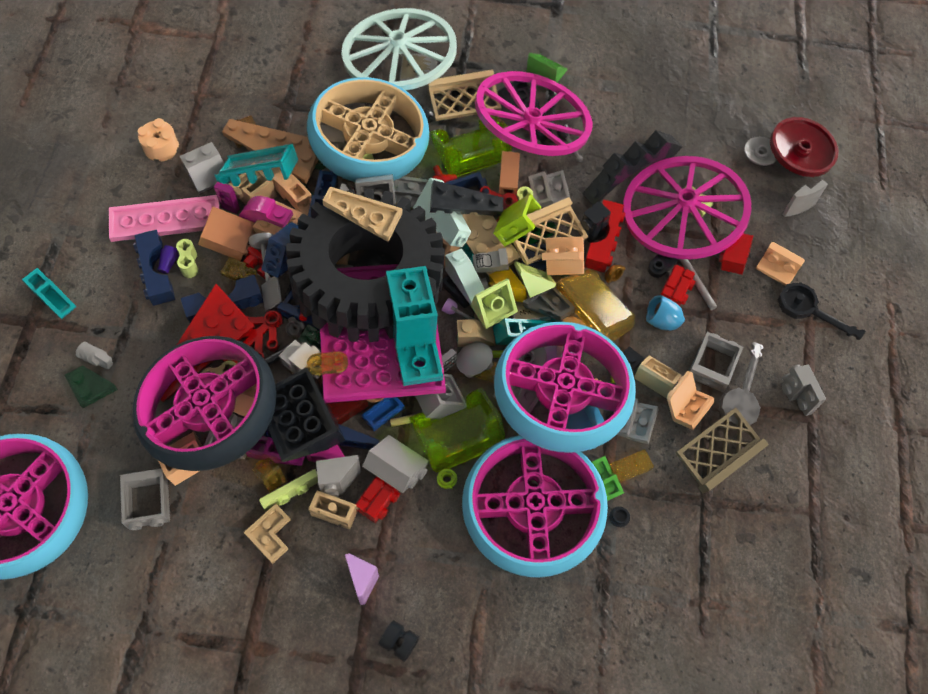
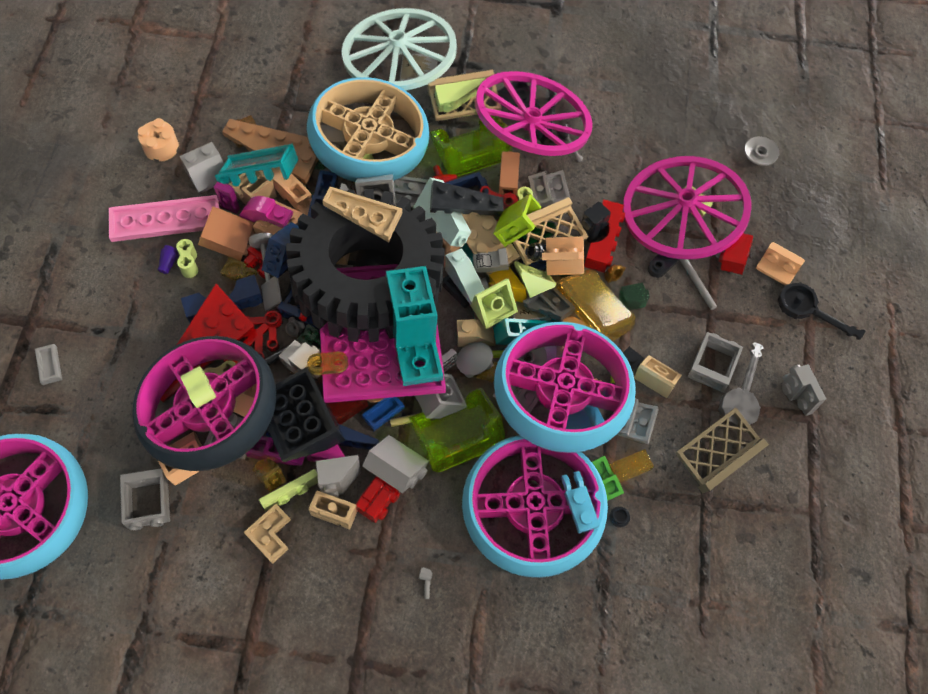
teal slope [22,268,76,319] -> none
clear green wing [65,365,118,408] -> none
light grey hinge [76,342,113,369] -> none
dark blue arch [133,229,176,306] -> none
lavender slope [345,554,379,605] -> none
black wheel [378,620,420,662] -> none
lime plate [437,469,457,489] -> none
lavender hinge [442,298,474,320] -> none
bright green slope [527,53,568,83] -> none
black arch [582,130,683,205] -> none
dark azure piece [646,295,685,331] -> none
red brick [660,264,696,306] -> none
light nougat bracket [667,371,714,430] -> none
dark red dish [770,117,839,177] -> none
light grey slope [782,180,828,217] -> none
none -> light grey tile [35,344,62,385]
none -> yellowish green axle [180,366,216,408]
none -> light grey hand [419,568,432,599]
none -> yellowish green slope [435,78,485,112]
none -> black plate [527,242,544,262]
none -> medium azure hinge [561,471,600,533]
none -> clear green brick [619,282,650,311]

